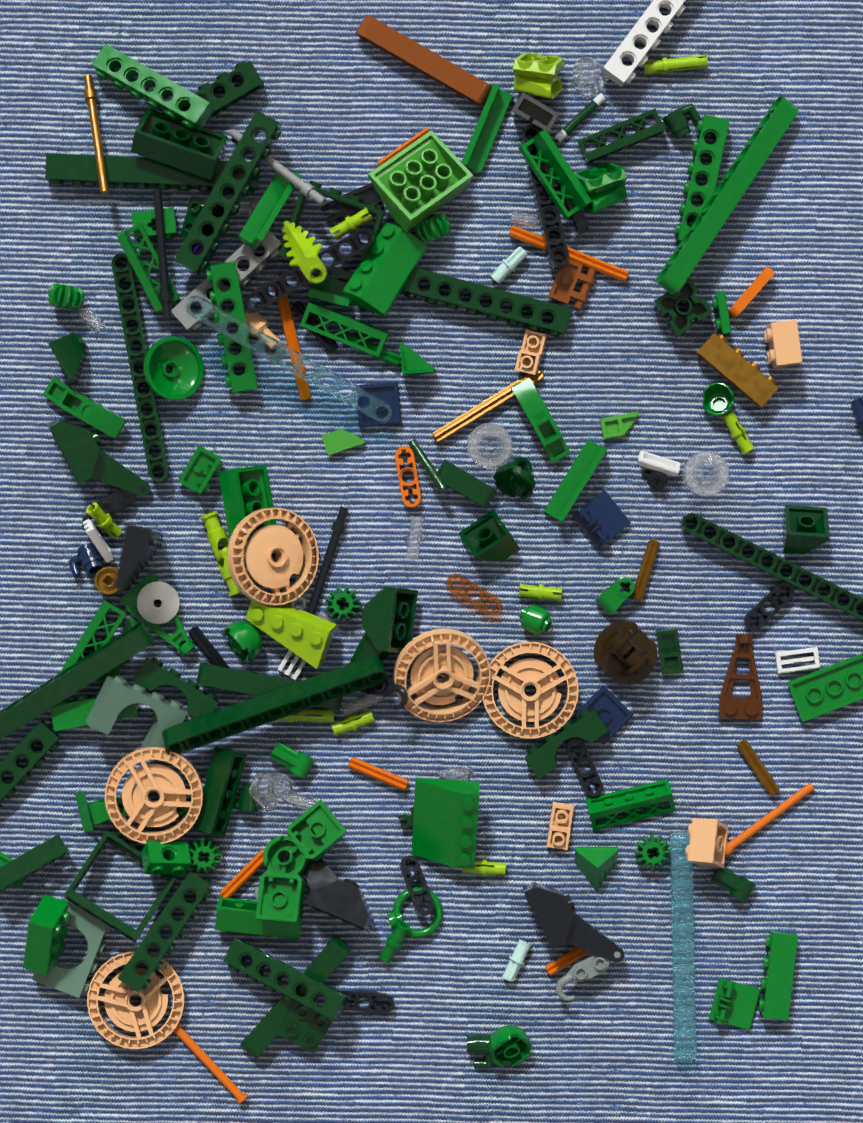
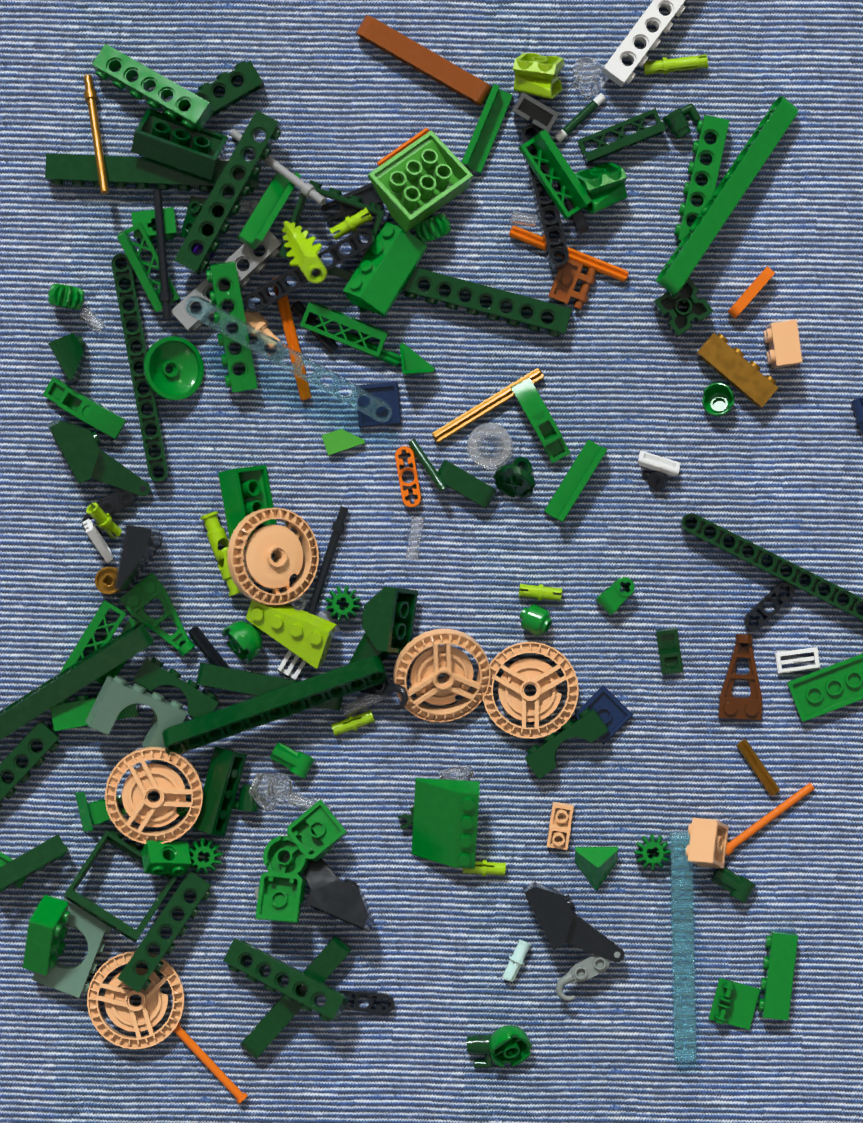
dark blue piece [68,543,103,578] -> none
white dish [137,581,180,624] -> none
green bracket [177,445,223,495] -> none
green brick [215,897,304,940] -> none
orange axle [220,850,264,898] -> none
dark green hinge [277,1000,333,1054] -> none
lime pin [278,709,334,723] -> none
green panel [307,277,351,309] -> none
orange axle [348,757,408,791] -> none
green pin [379,921,410,963] -> none
green piece [387,887,443,938] -> none
black beam [400,855,434,916] -> none
clear orange beam [447,574,502,615] -> none
dark green slope [459,510,520,561] -> none
light aqua axle [490,247,527,284] -> none
light nougat slope [515,329,547,375] -> none
orange axle [545,947,590,976] -> none
black beam [566,738,603,796] -> none
dark blue hinge [572,490,631,549] -> none
green fence [586,779,675,831] -> none
dark brown piece [593,621,657,685] -> none
bright green tile [599,412,639,440] -> none
pearl gold axle [631,539,660,601] -> none
clear wheel [682,451,729,497] -> none
green plate [712,291,731,335] -> none
lime pin [722,411,754,454] -> none
dark green slope [782,505,829,554] -> none

